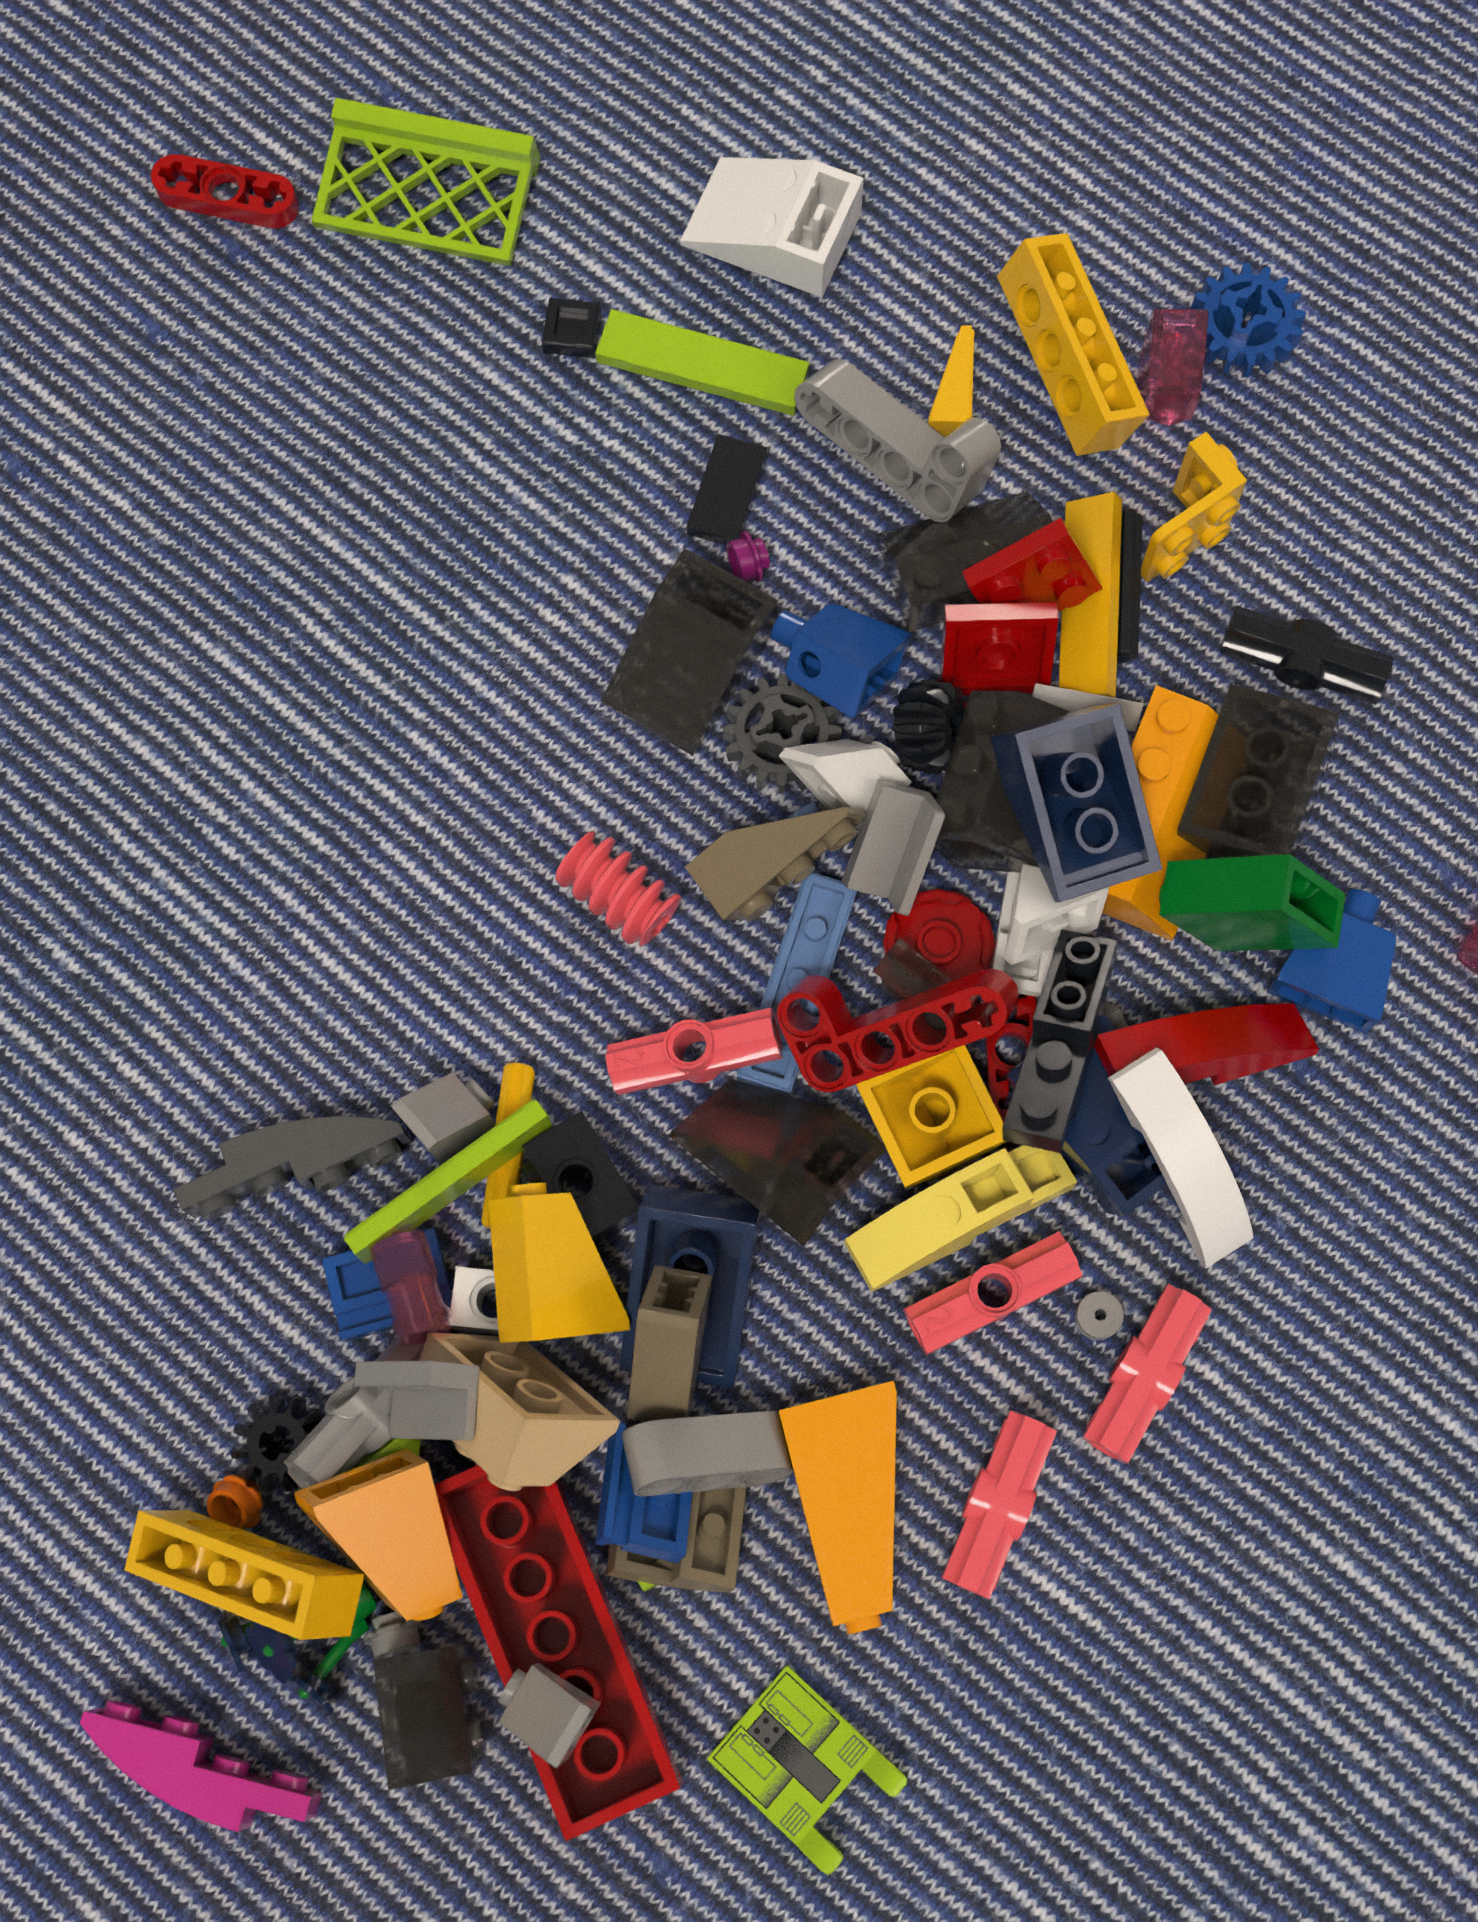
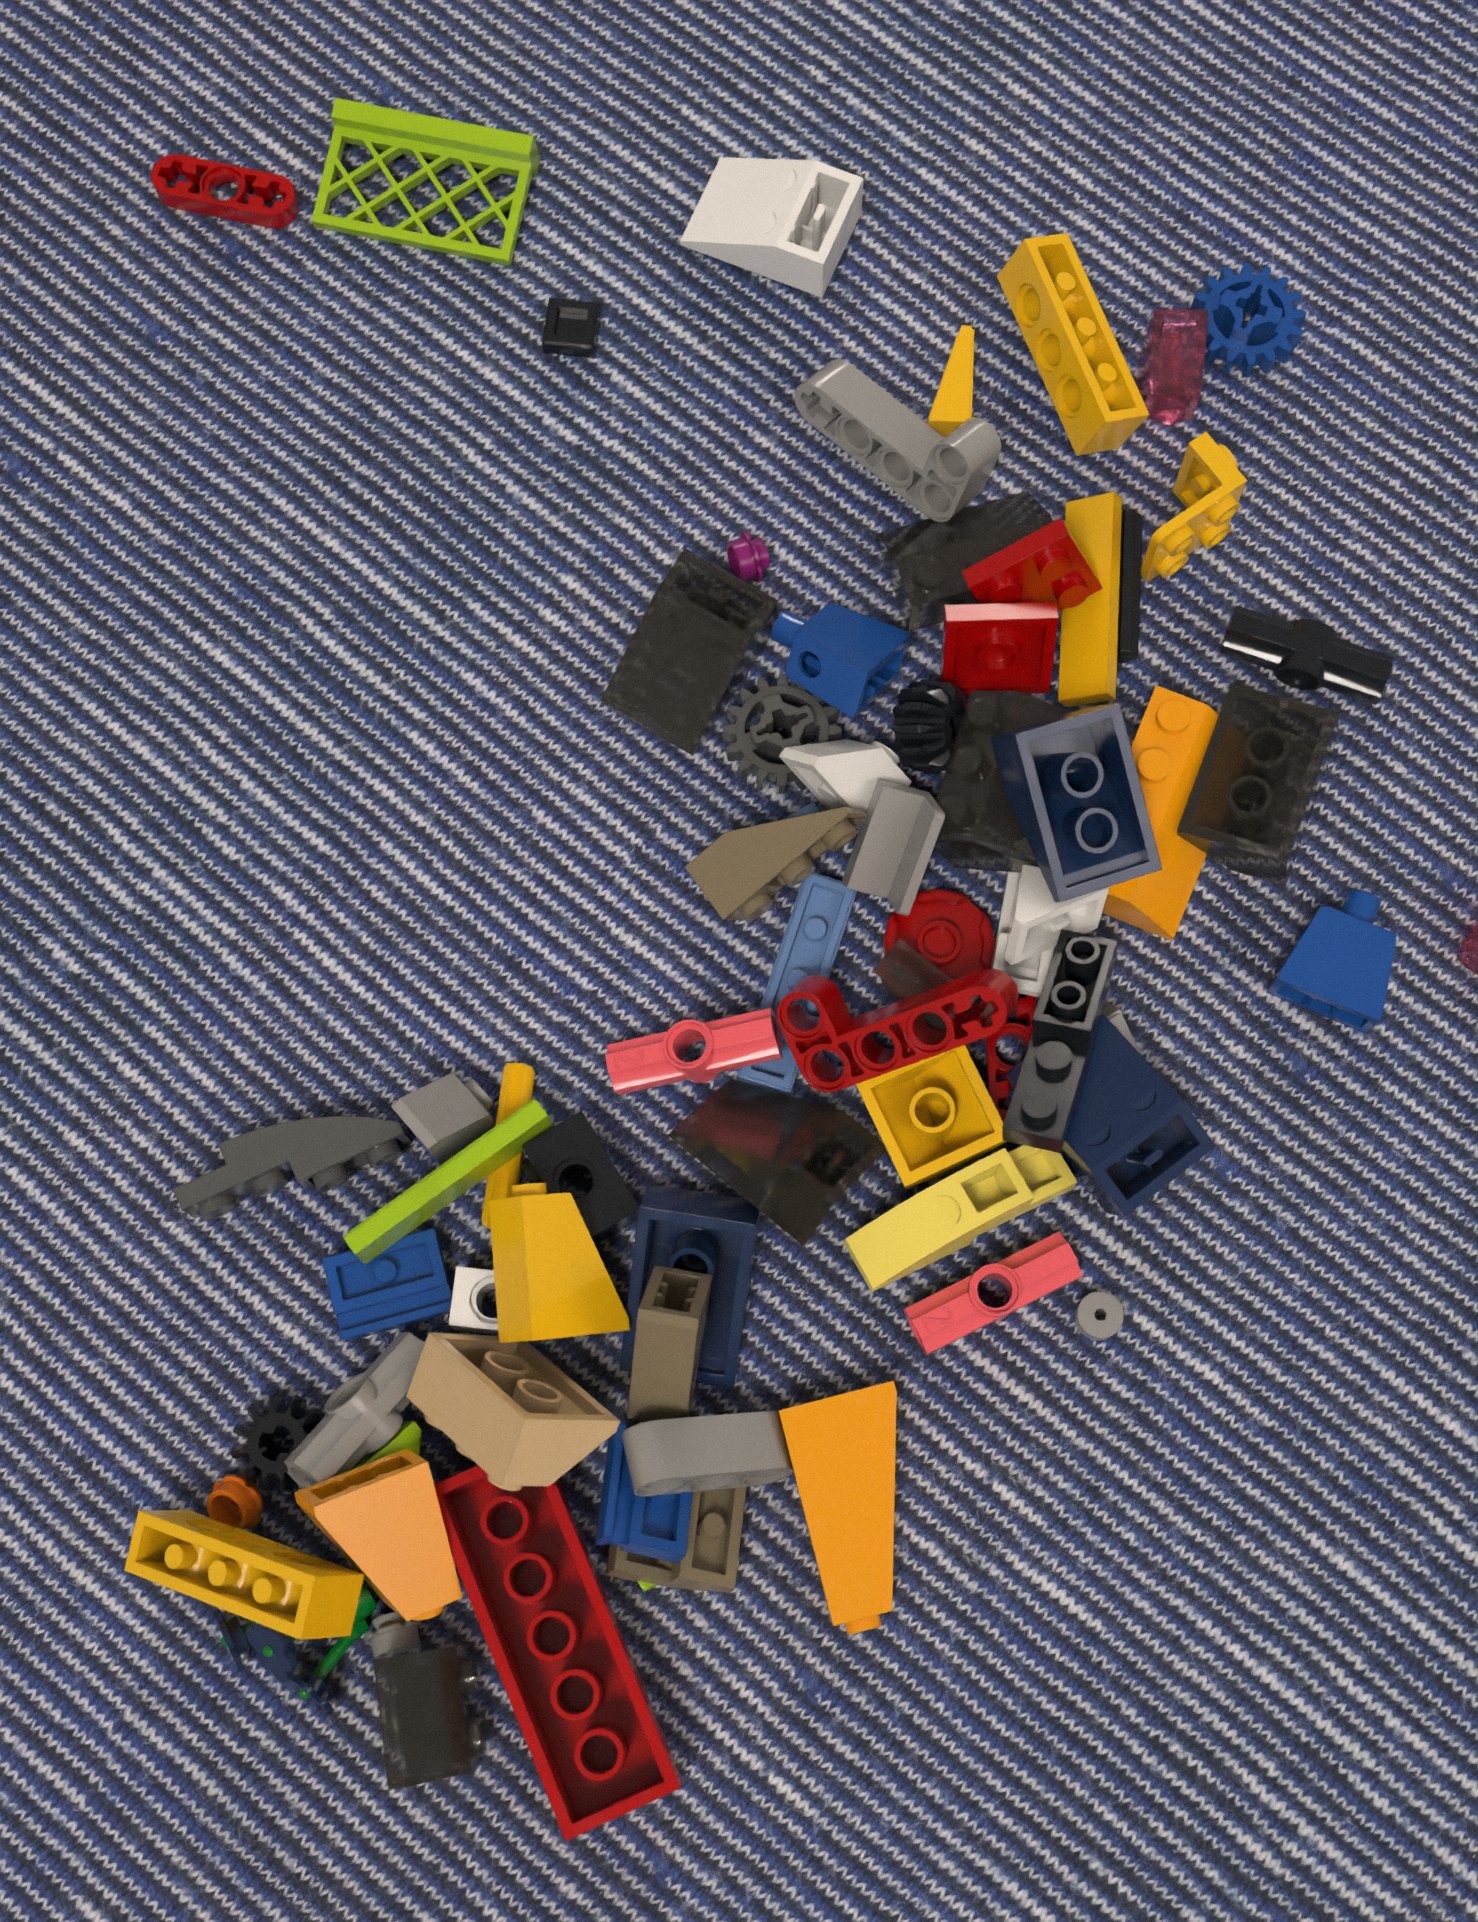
dark pink slope [80,1700,323,1832] -> none
light grey panel [354,1361,480,1441] -> none
clear pink piece [370,1229,452,1346] -> none
light grey slope [498,1663,601,1768] -> none
coral piece [555,831,681,946] -> none
lime tile [595,309,810,416] -> none
black tile [686,434,768,545] -> none
lime flag [707,1665,908,1875] -> none
coral piece [941,1410,1057,1599] -> none
white sticker [1028,683,1144,732] -> none
coral piece [1082,1284,1212,1464] -> none
red slope [1094,1003,1319,1086] -> none
white slope [1108,1047,1253,1269] -> none
green brick [1159,854,1346,951] -> none

